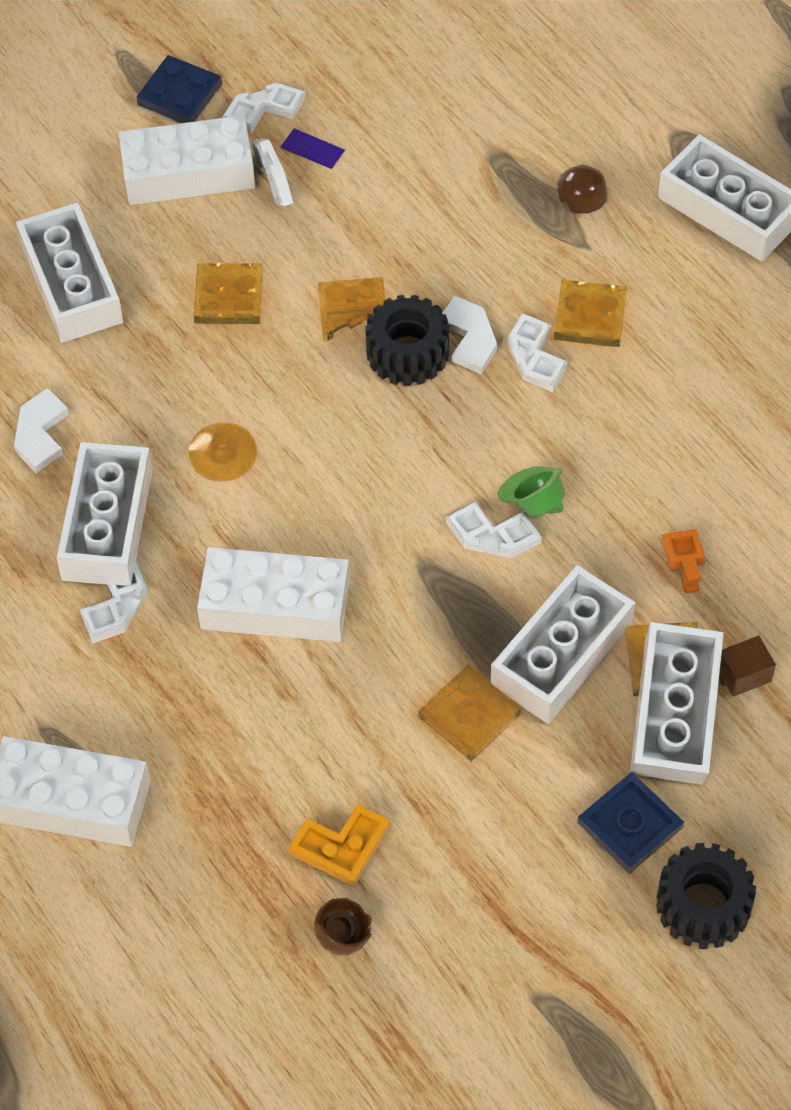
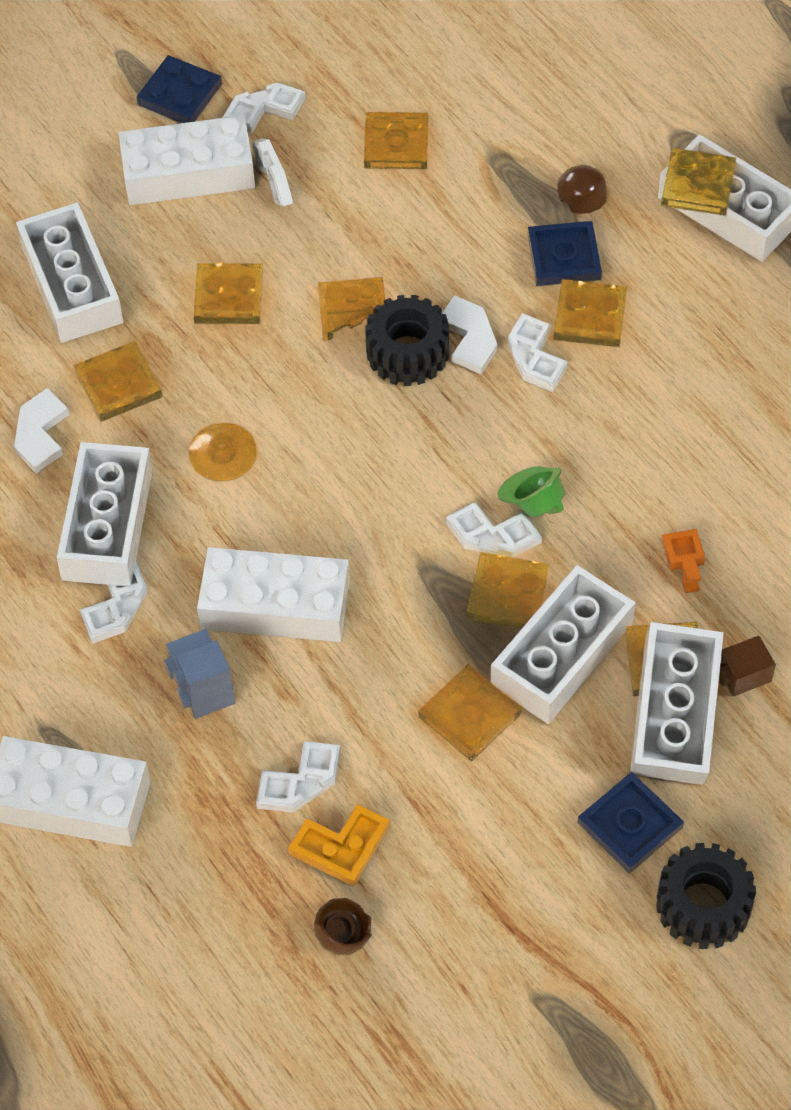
dark purple sticker [280,128,345,169] -> none
none -> clear yellow plate [74,341,163,422]
none -> sand blue brick [164,629,235,719]
none -> white tile [256,741,340,813]
none -> clear yellow plate [364,112,429,169]
none -> clear yellow plate [466,552,550,629]
none -> dark blue plate [528,221,602,286]
none -> clear yellow plate [661,148,736,216]

